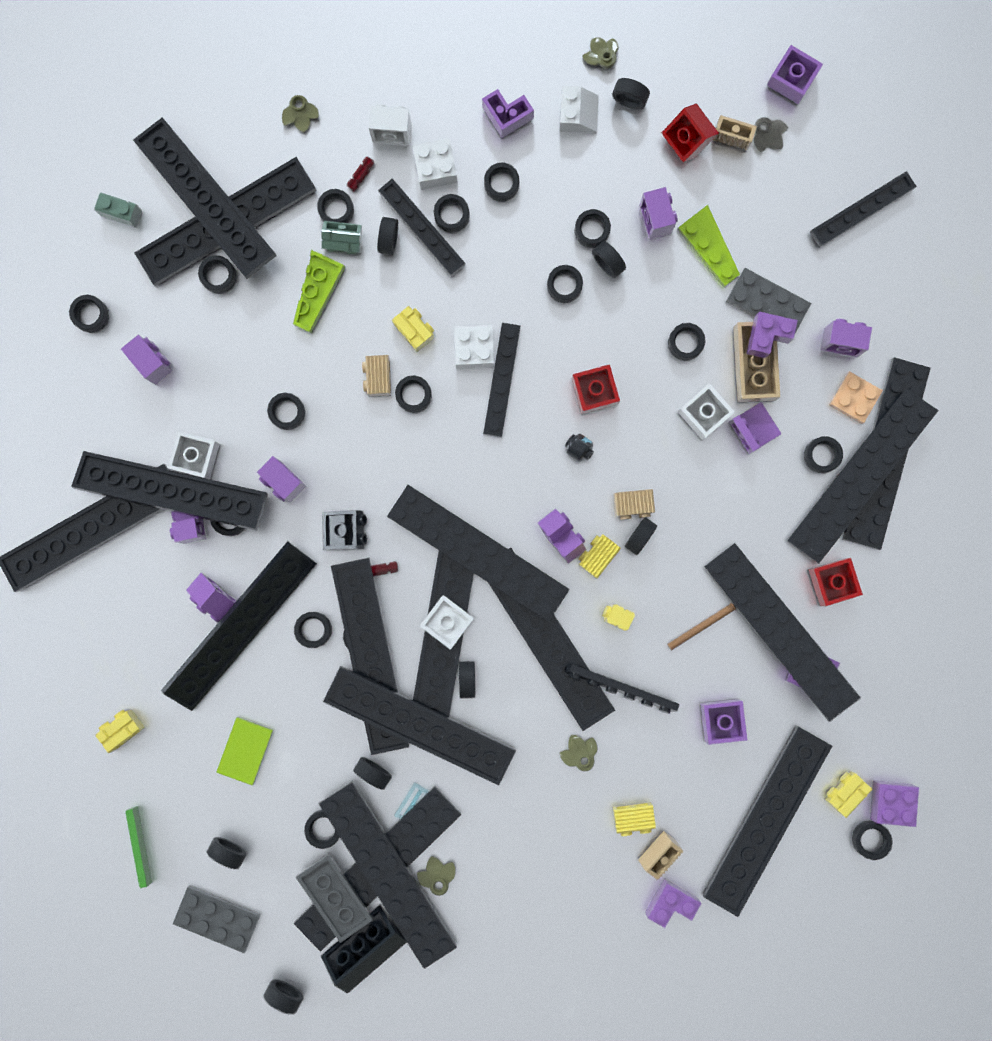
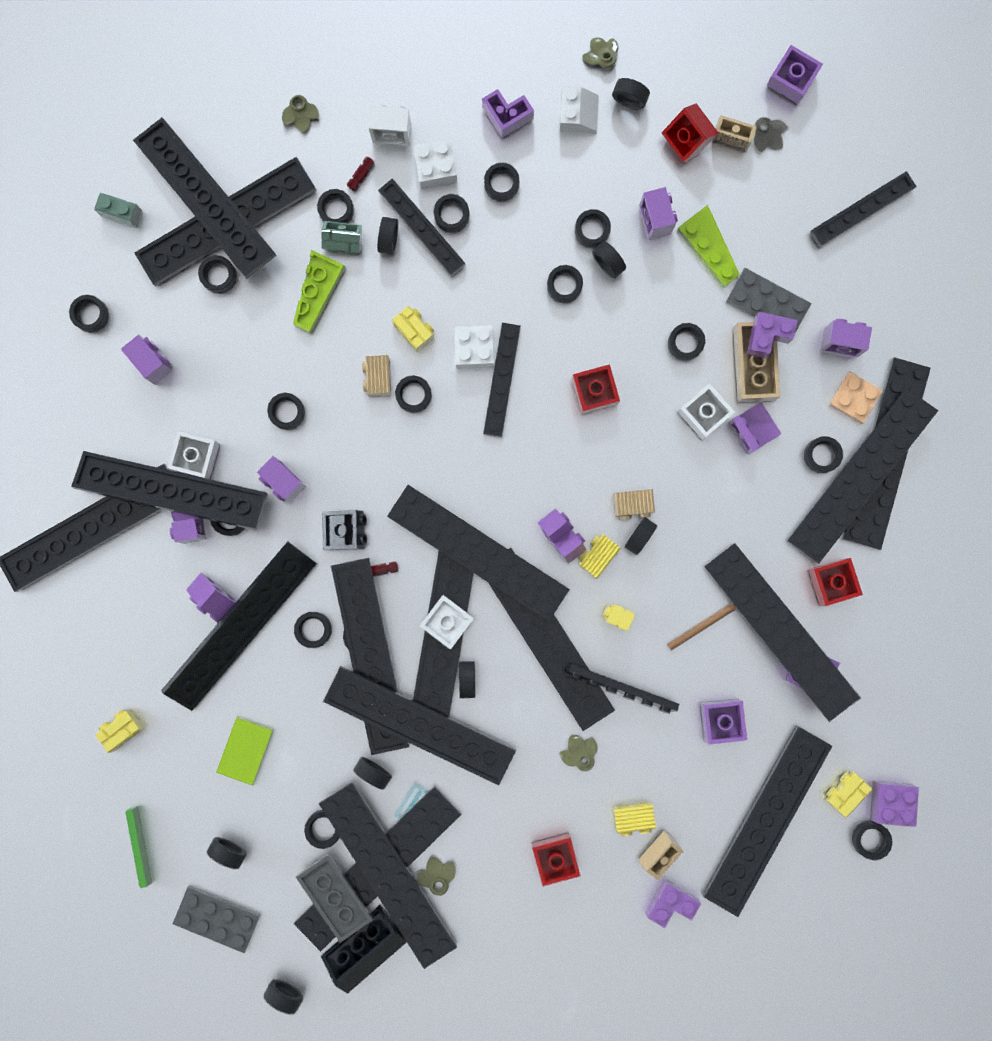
black head [565,434,594,462] -> none
none -> red brick [532,833,581,886]

